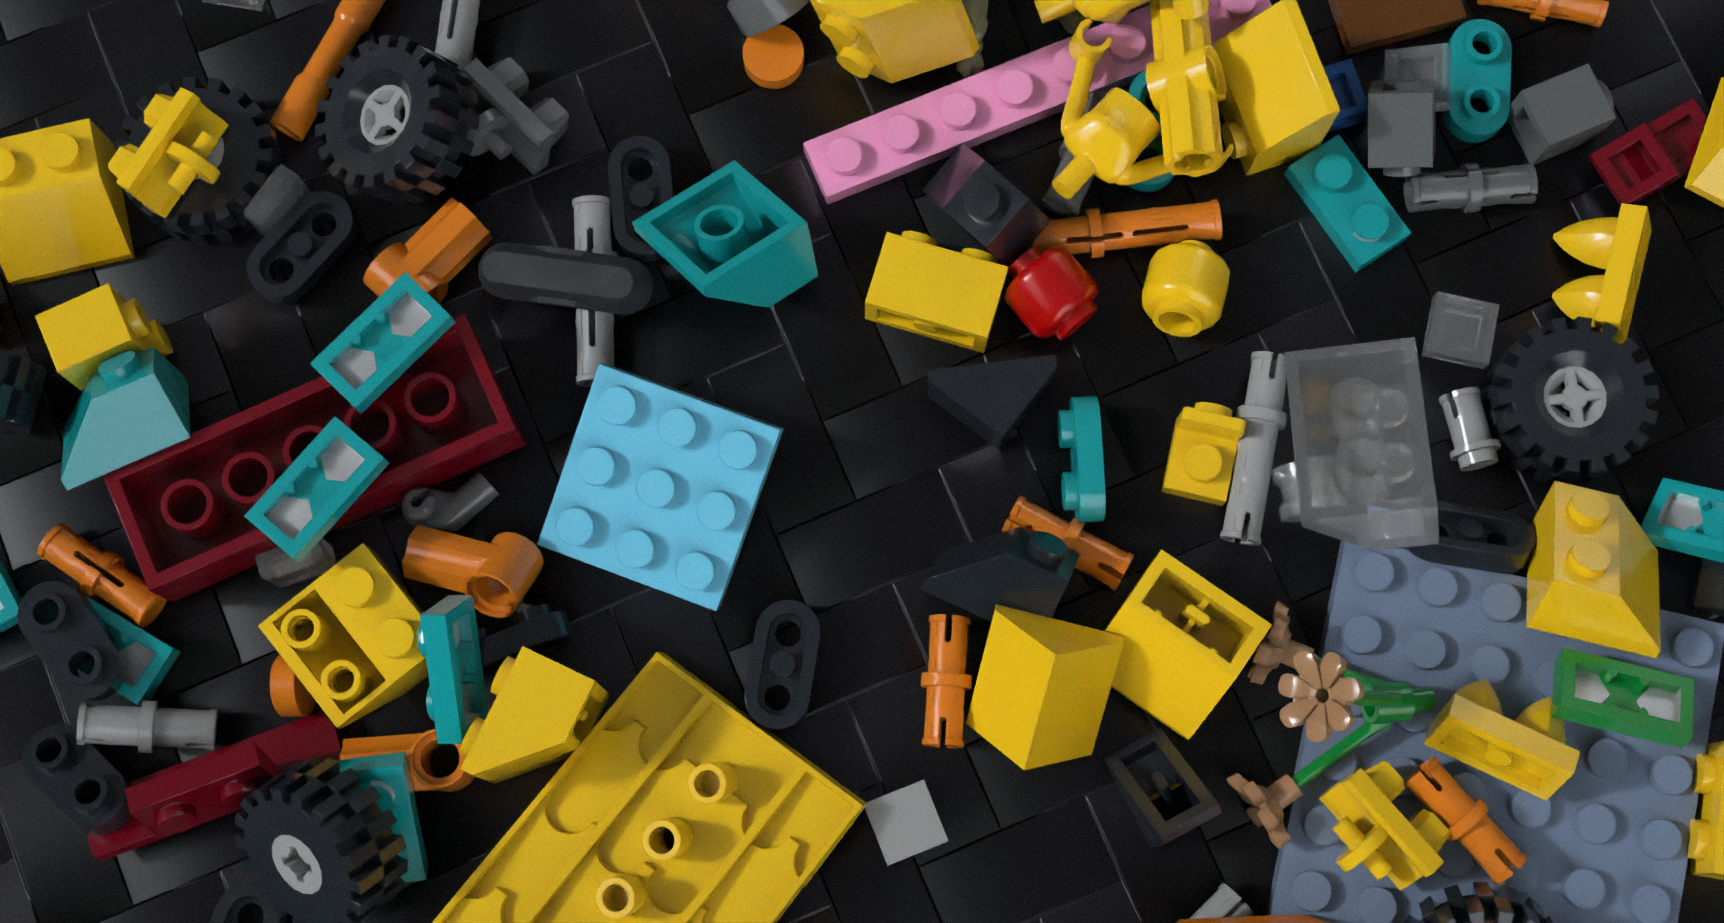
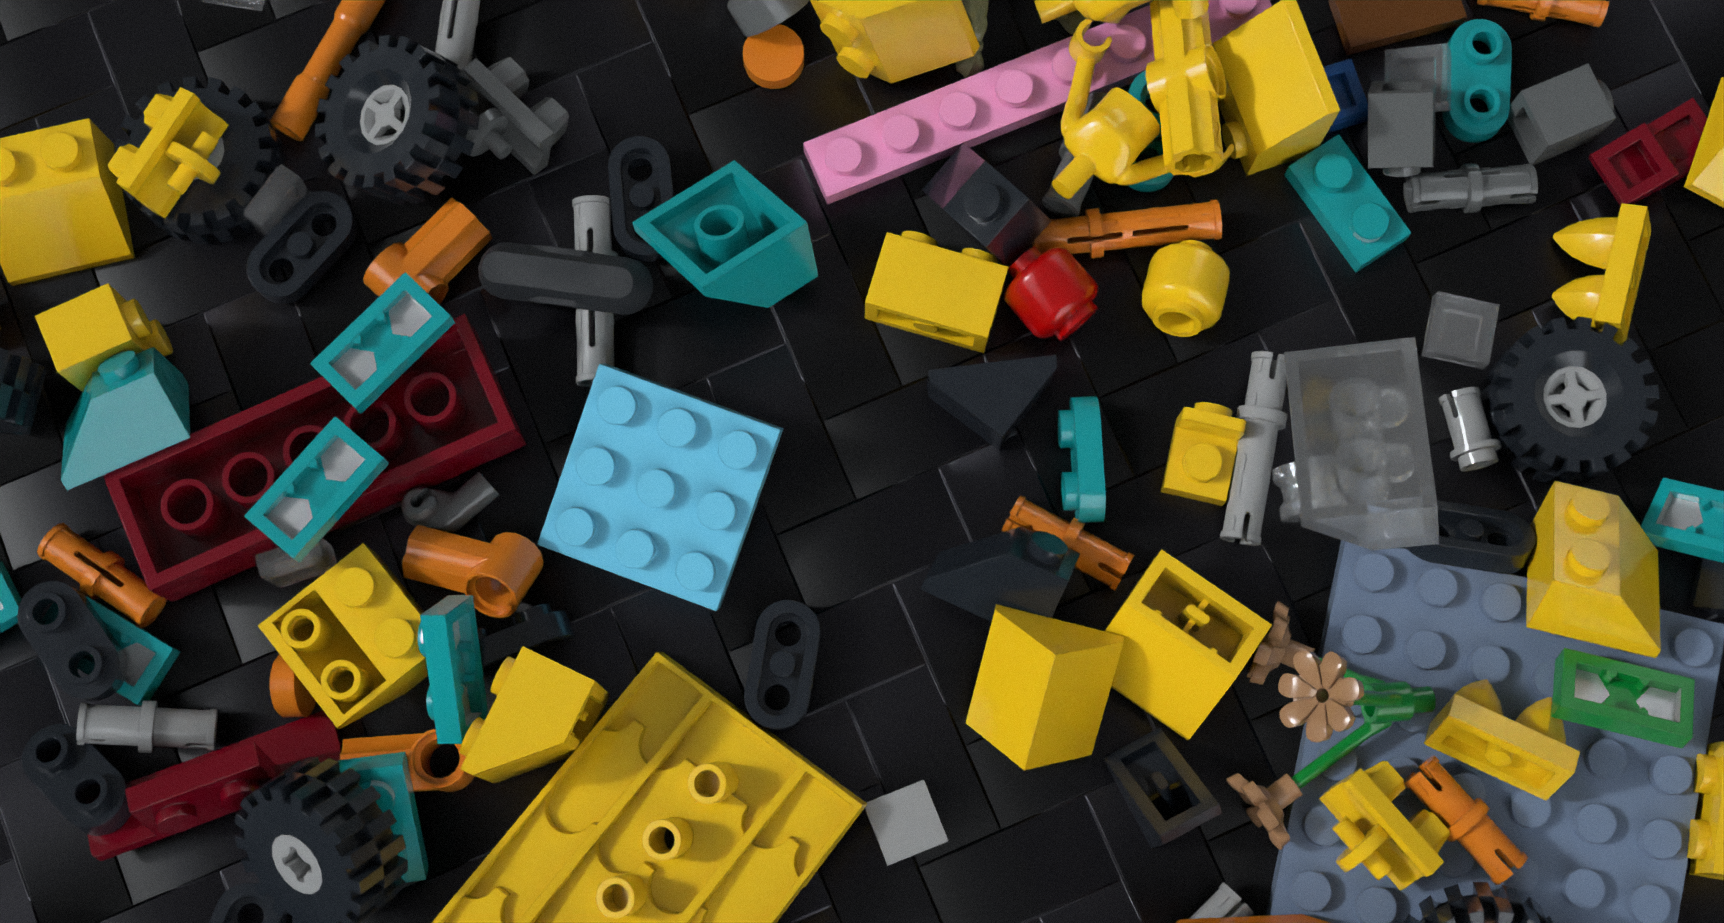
orange pin [921,614,972,748] -> none

